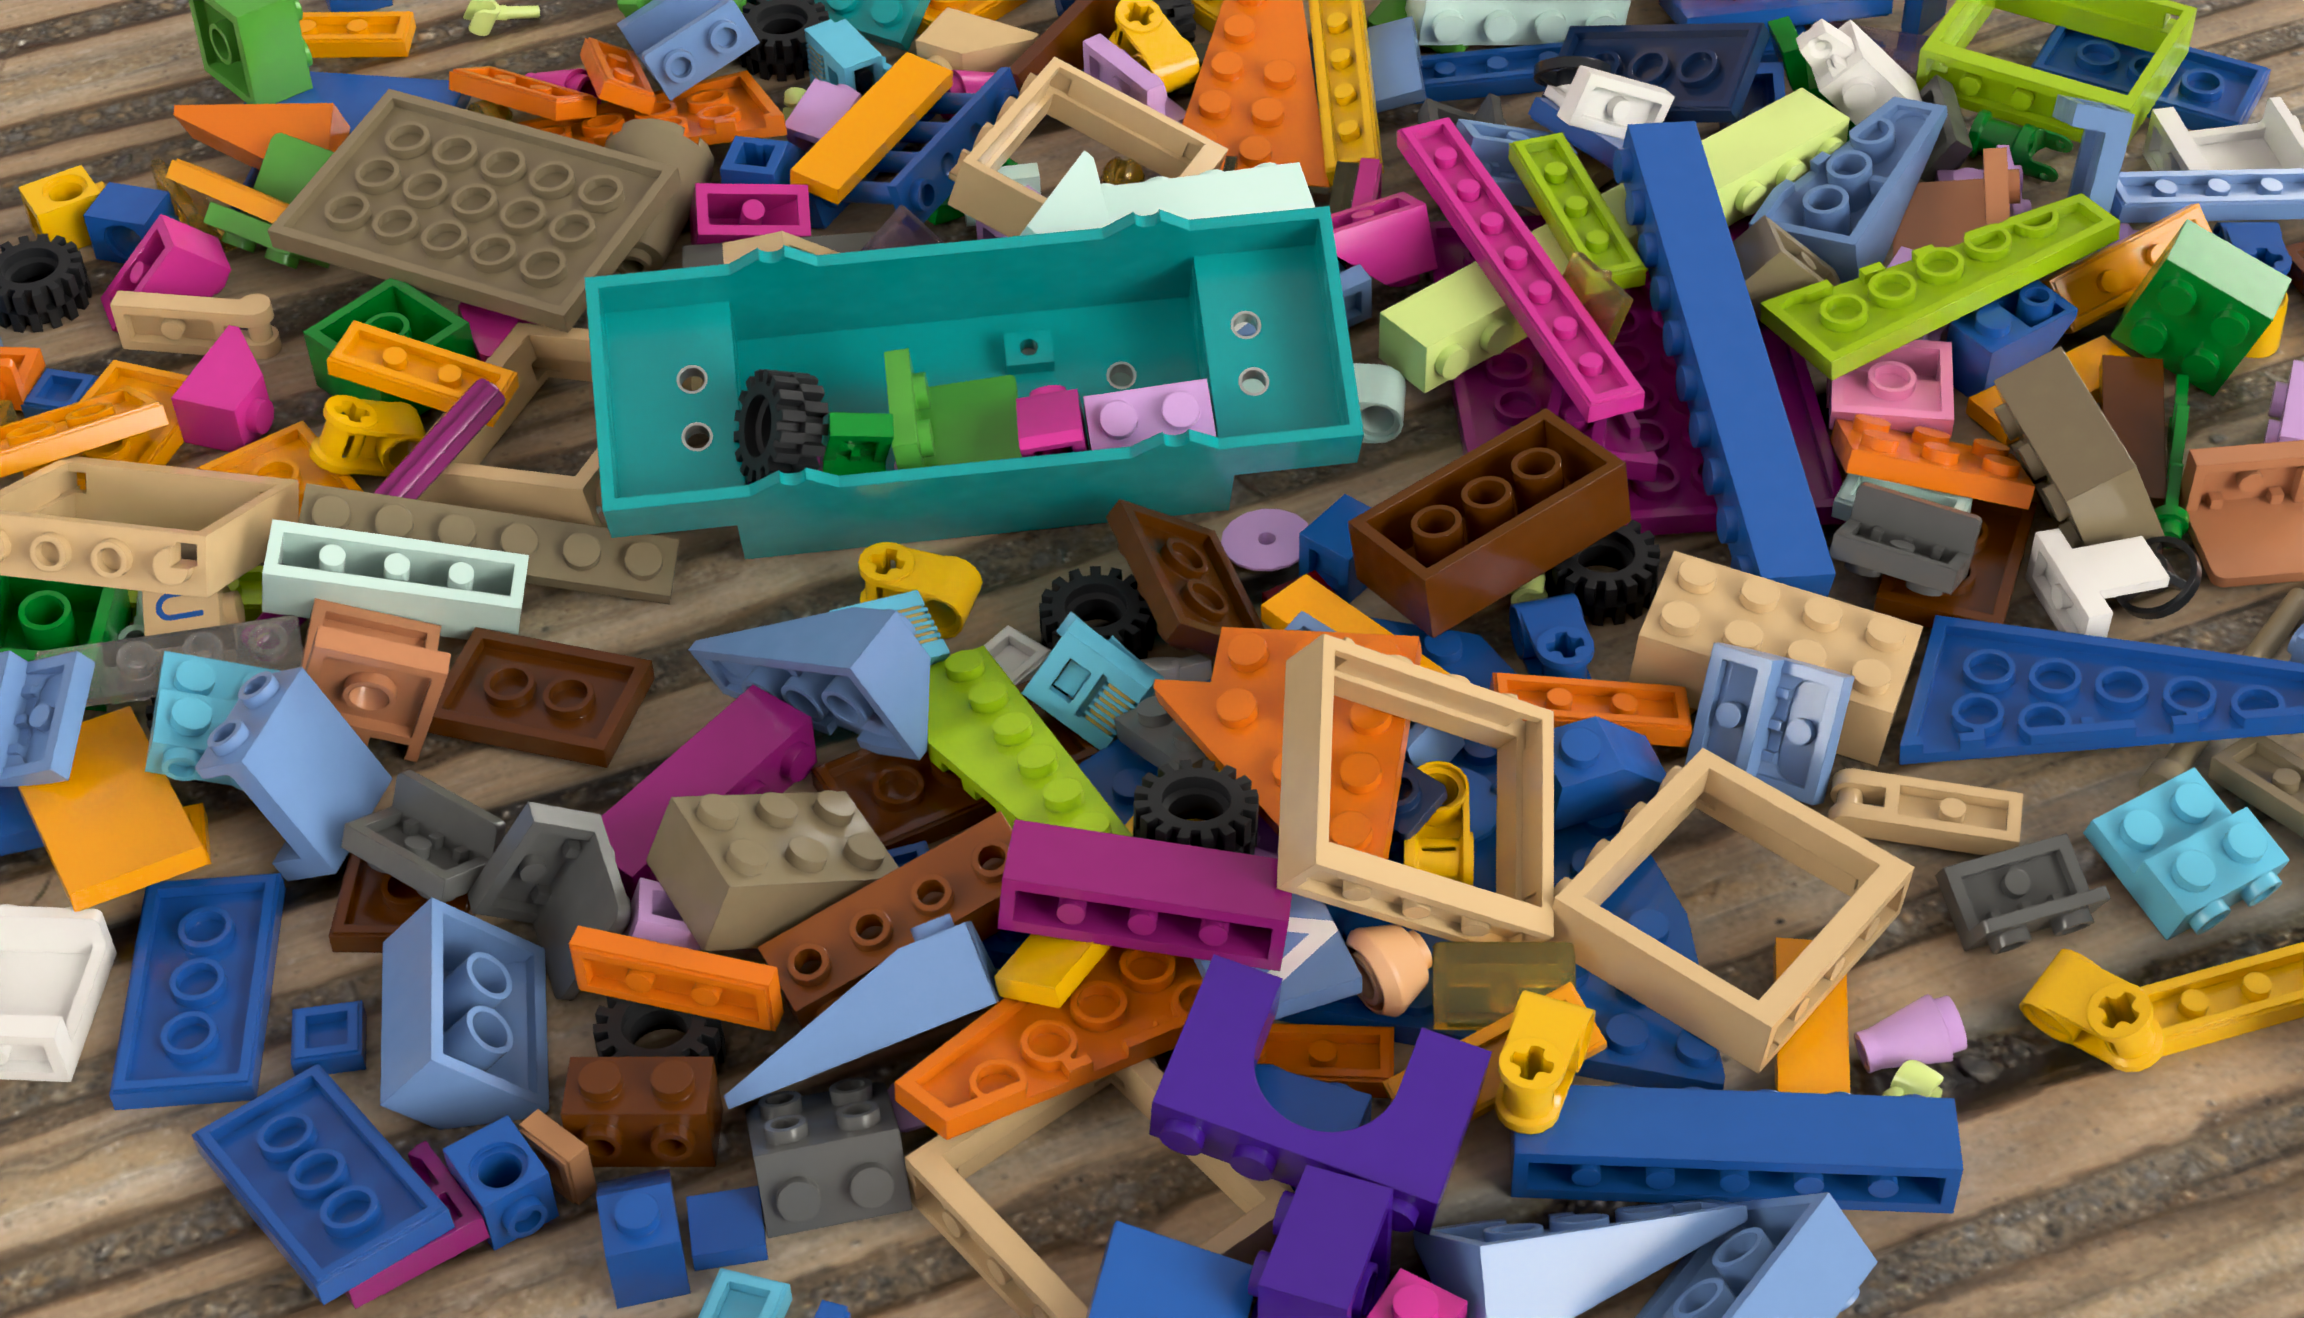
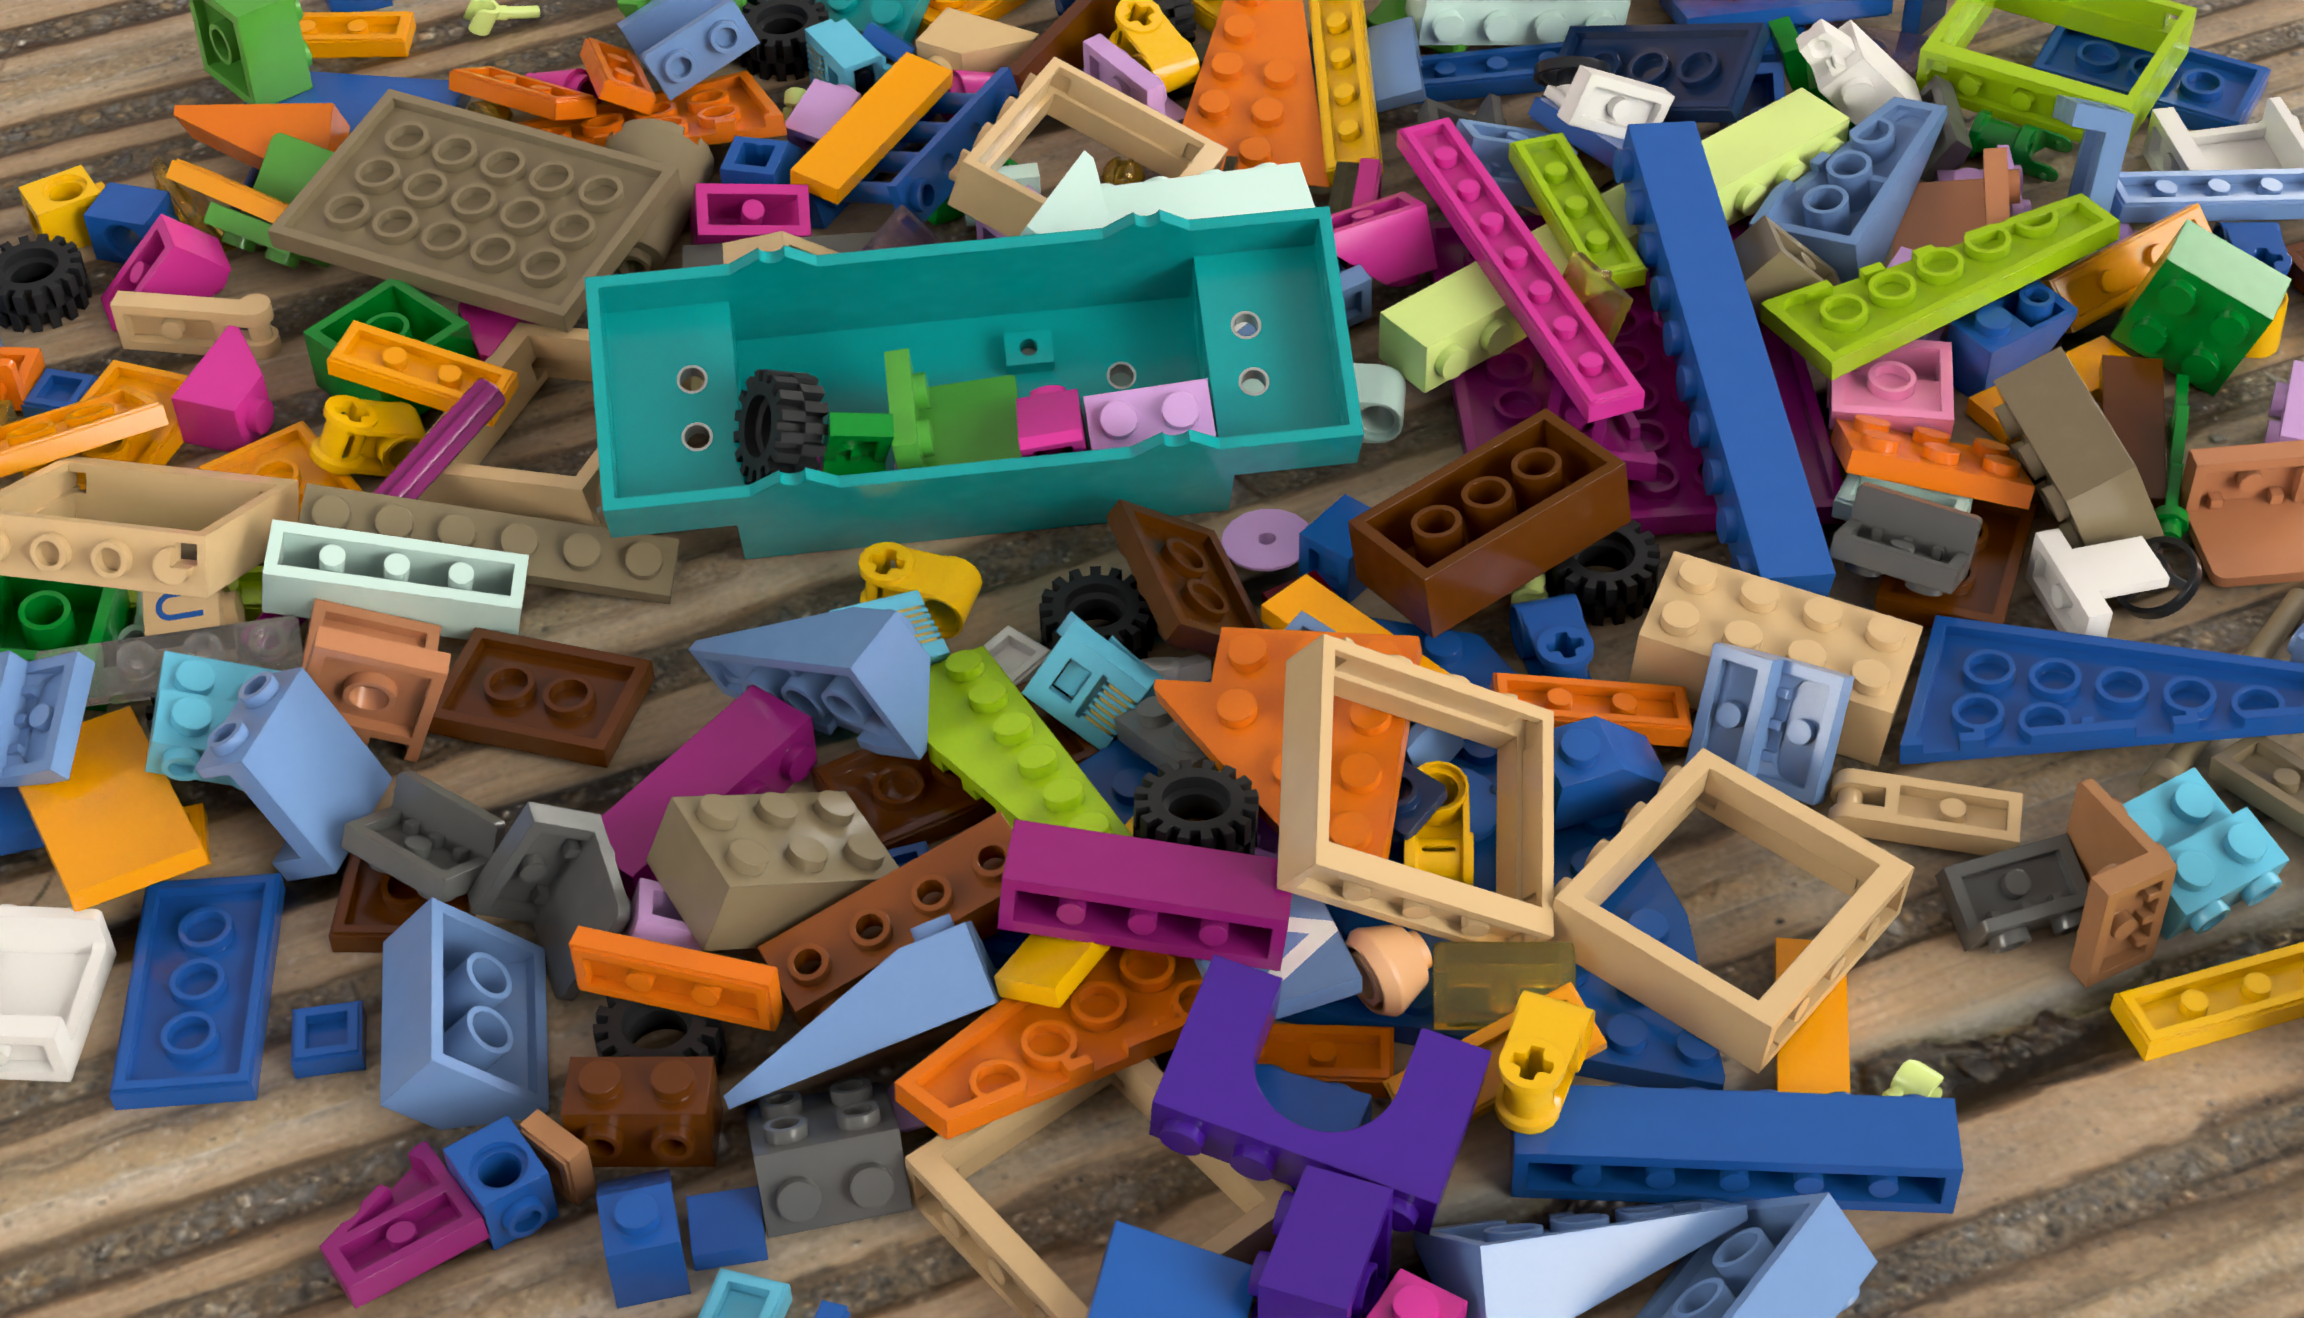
blue tile [192,1064,455,1306] -> none
lavender cone [1854,994,1967,1073] -> none
yellow piece [2019,948,2165,1072] -> none
none -> blue tile [862,22,917,62]
none -> medium nougat bracket [2066,778,2178,988]

